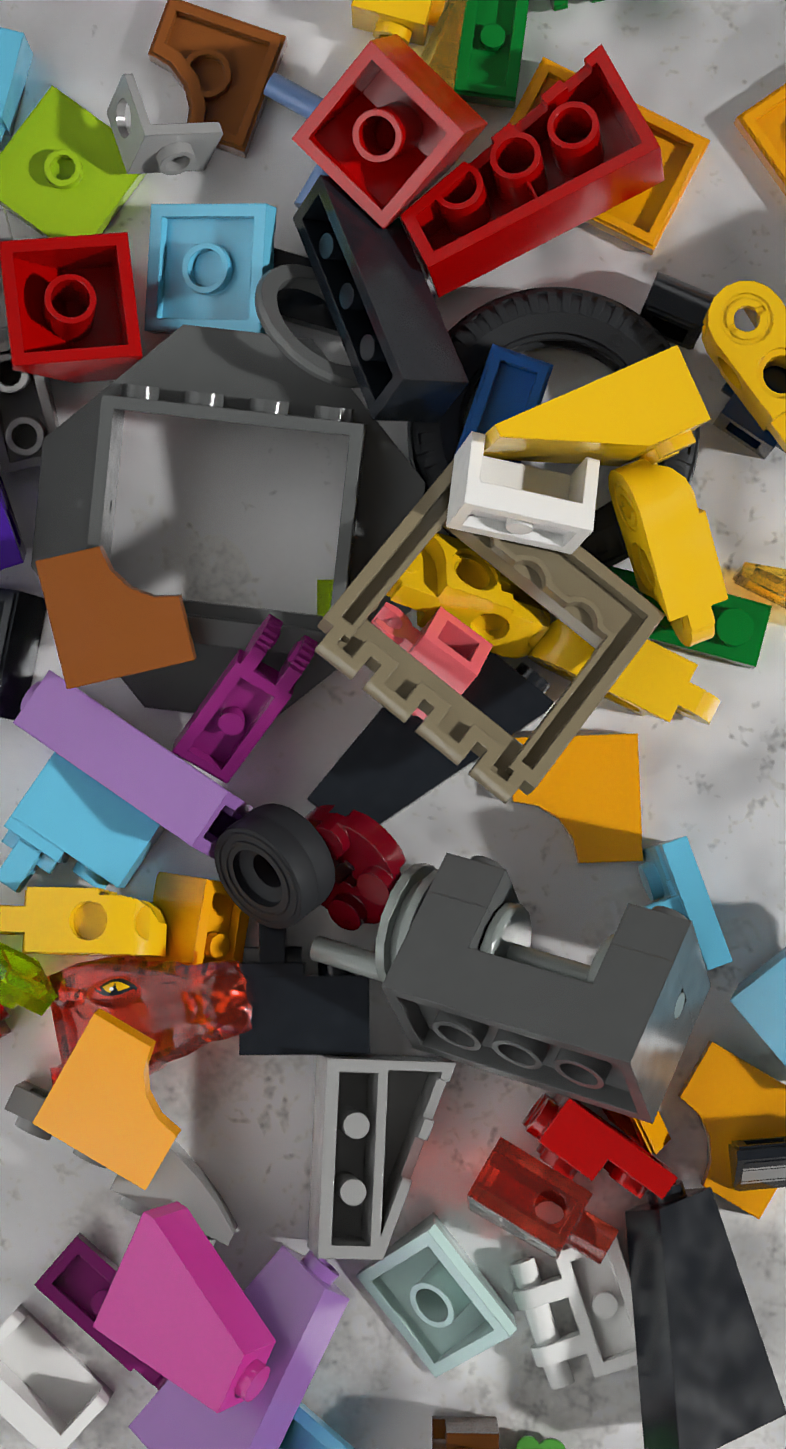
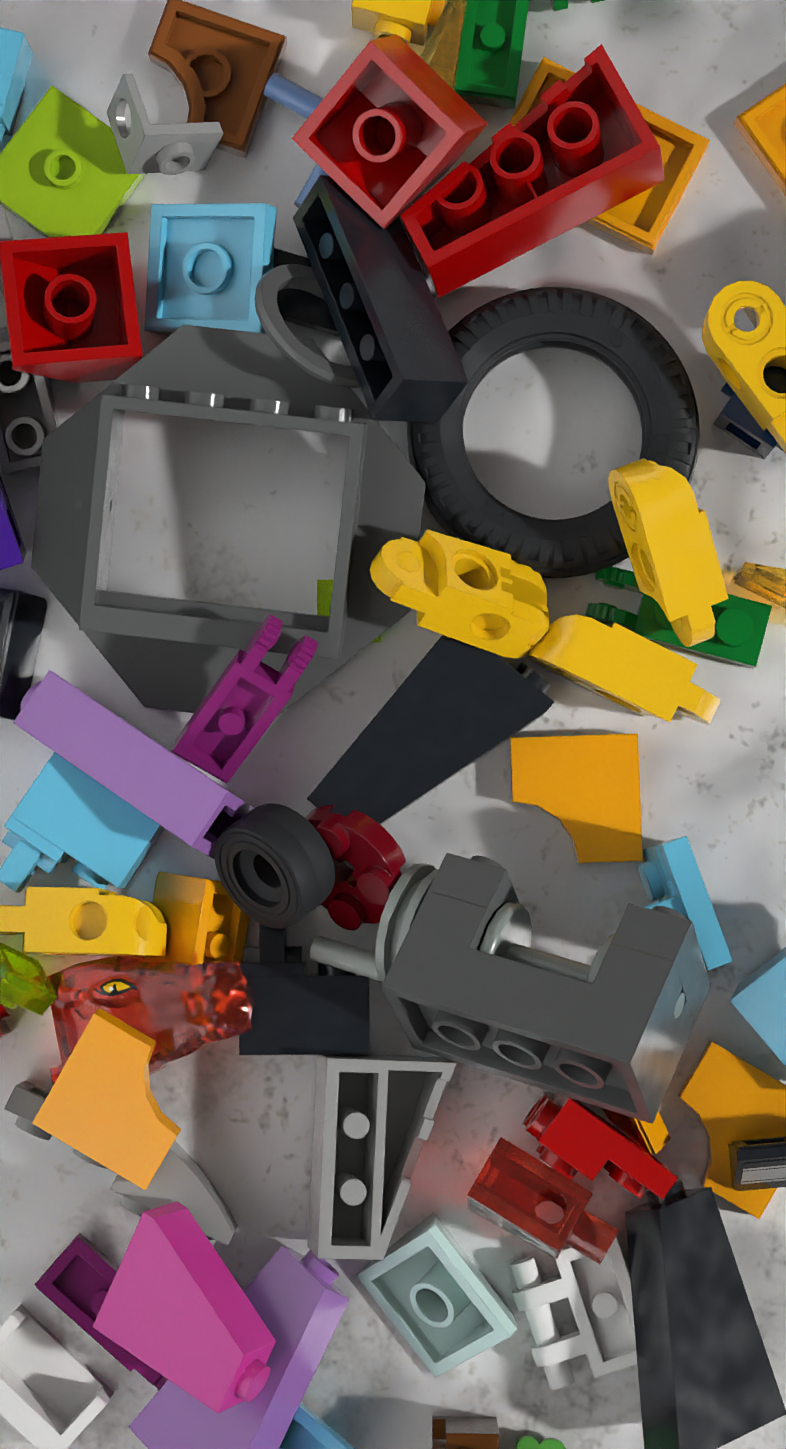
dark orange tile [35,545,197,689] -> none
dark tan hinge [314,459,665,804] -> none
coral brick [371,602,493,720] -> none
white panel [446,431,600,554] -> none
blue tile [453,344,554,464] -> none
yellow slope [483,345,711,467] -> none
black brick [640,271,716,350] -> none

